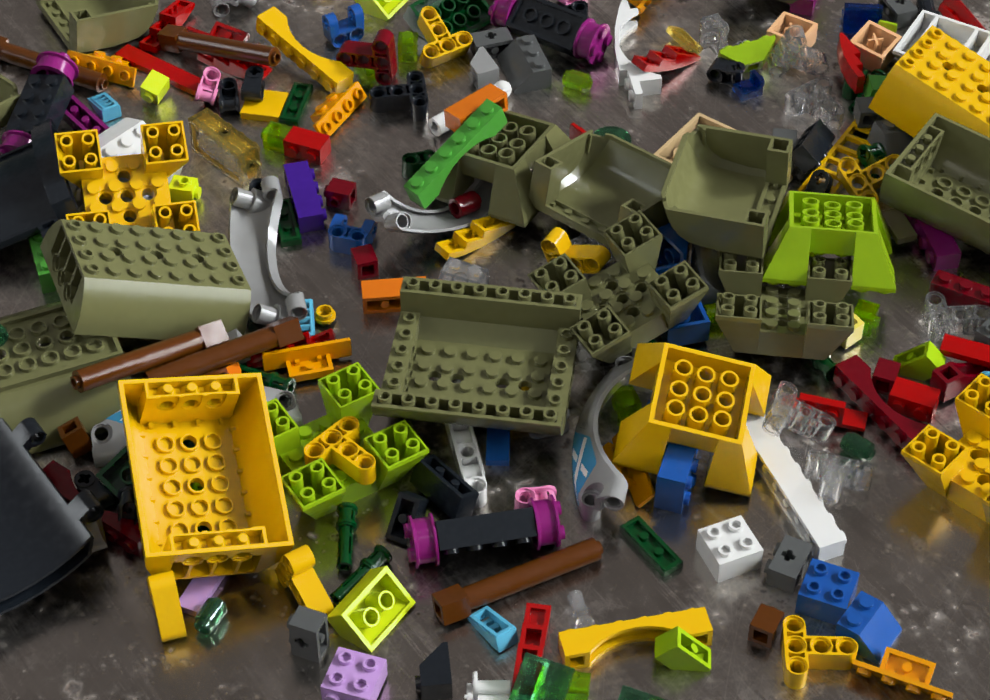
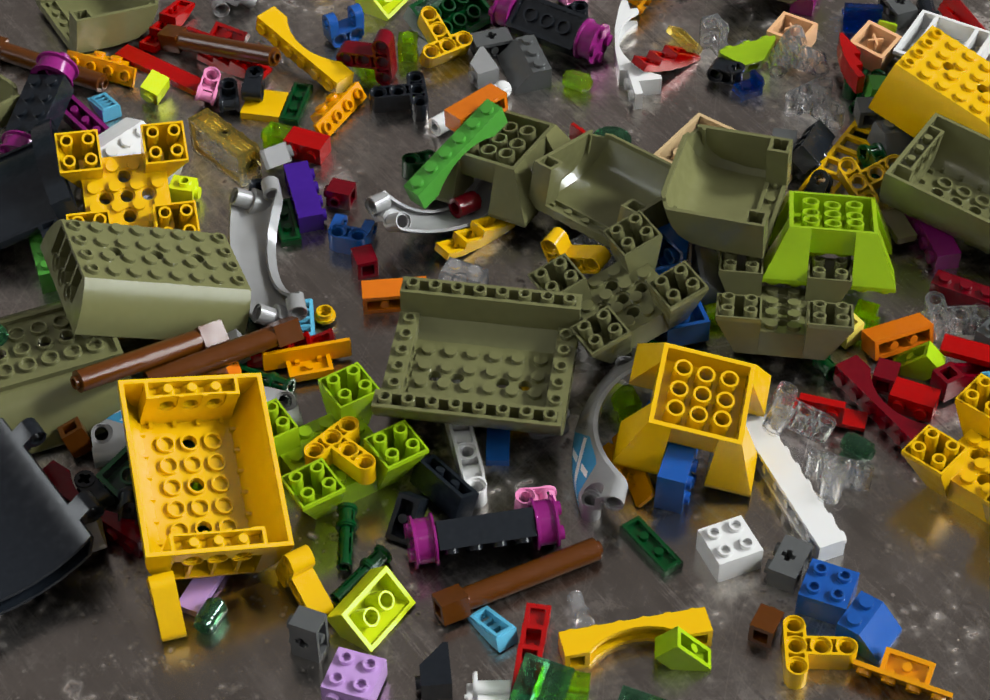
none -> light grey slope [260,141,294,170]
none -> orange brick [861,312,934,361]

